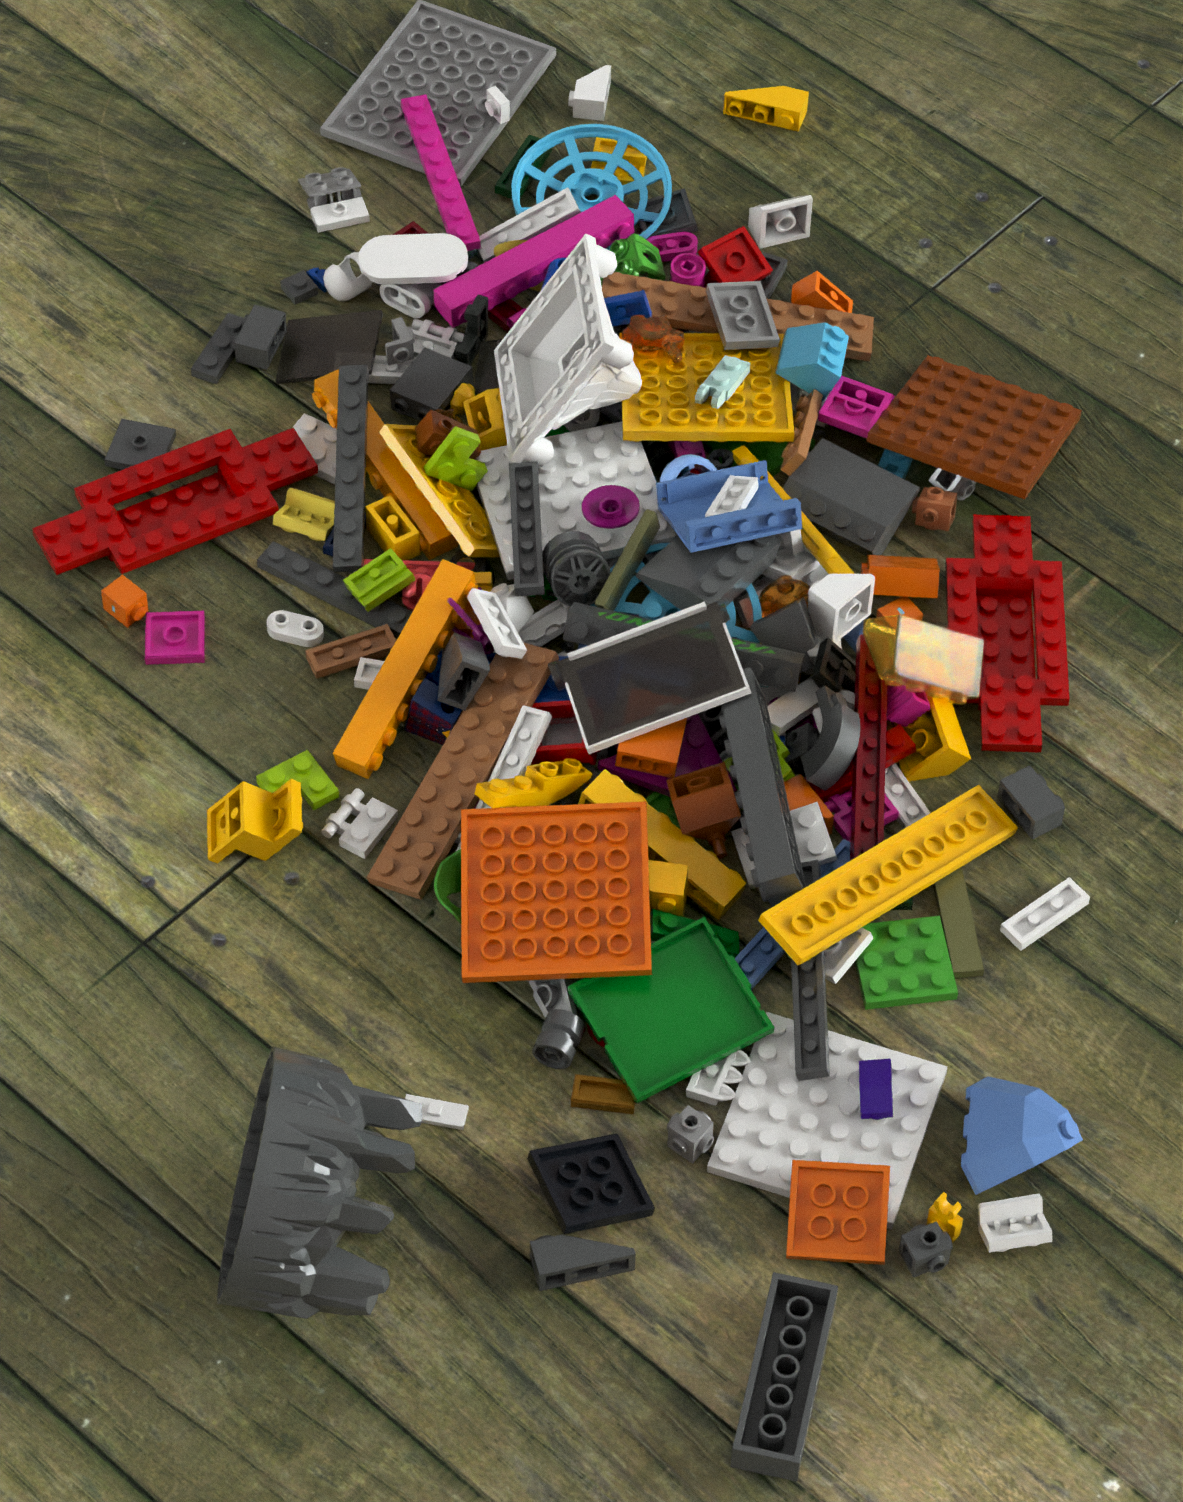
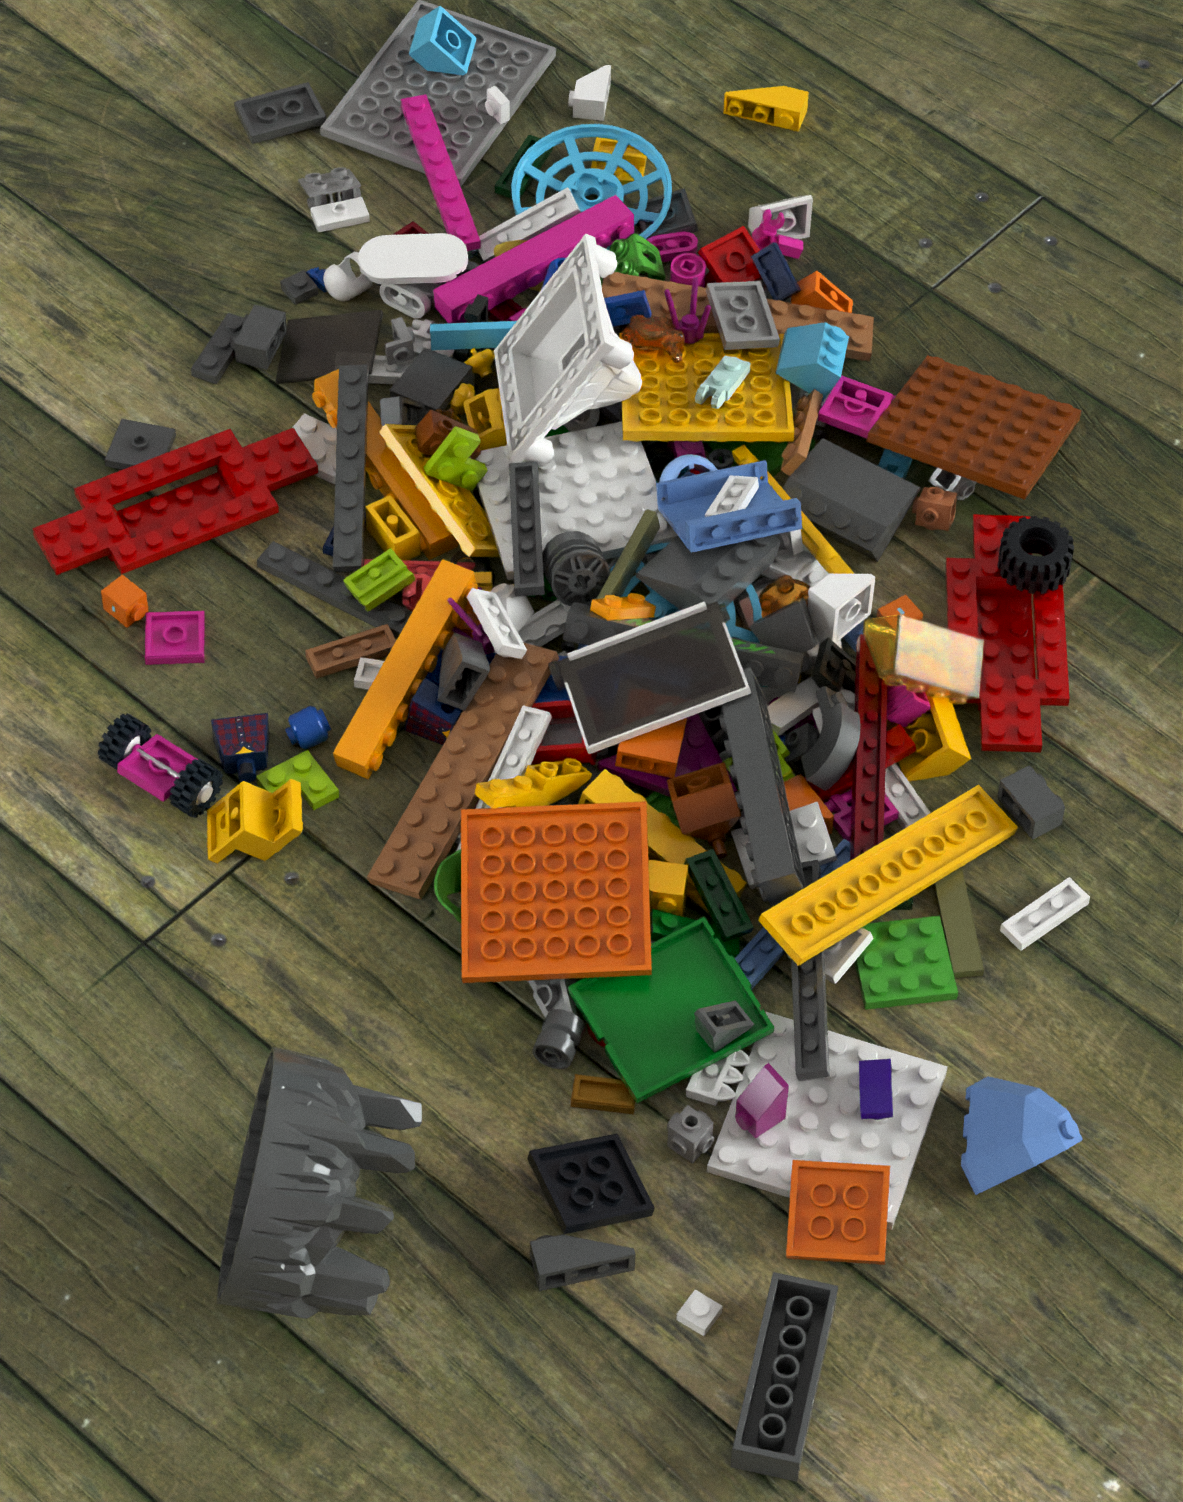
white plate [267,610,324,647] -> none
light yellow bracket [272,488,335,541] -> none
white plate [321,788,398,859] -> none
white piece [405,1094,469,1130] -> none
magenta dish [582,485,640,529] -> none
orange brick [861,555,940,598] -> none
dark grey brick [899,1221,953,1278] -> none
yellow plate [926,1192,963,1243] -> none
white bracket [978,1194,1052,1253] -> none
none -> plate [98,713,223,818]
none -> dark blue torso [211,713,270,783]
none -> dark grey plate [234,82,326,144]
none -> blue head [285,706,332,750]
none -> dark grey slope [380,396,425,426]
none -> medium azure slope [409,6,476,75]
none -> medium azure tile [430,321,517,350]
none -> yellow piece [464,348,495,378]
none -> light orange plate [590,593,656,621]
none -> magenta plant [664,277,711,344]
none -> white plate [676,1290,723,1336]
none -> dark green plate [684,849,754,942]
none -> dark grey slope [694,1000,754,1053]
none -> magenta slope [735,1063,789,1139]
none -> dark pink bar [751,209,803,259]
none -> dark blue plate [751,242,801,301]
none -> black tyre [998,516,1074,594]

